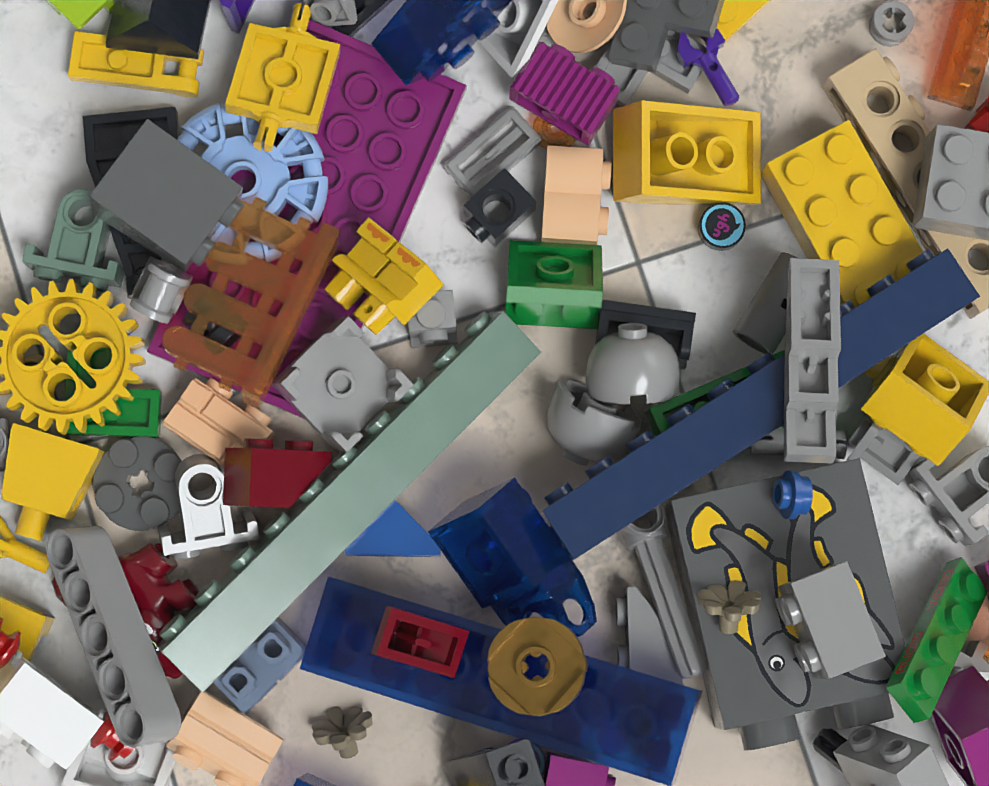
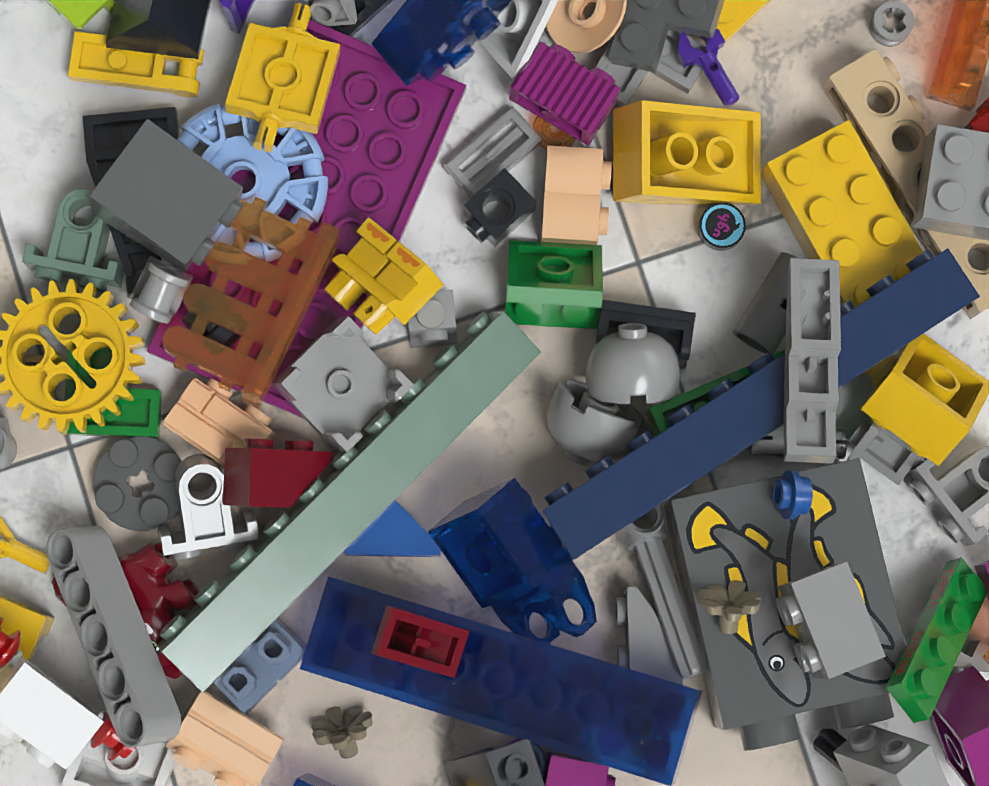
yellow torso [1,423,106,541] -> none
pearl gold plate [487,617,588,716] -> none

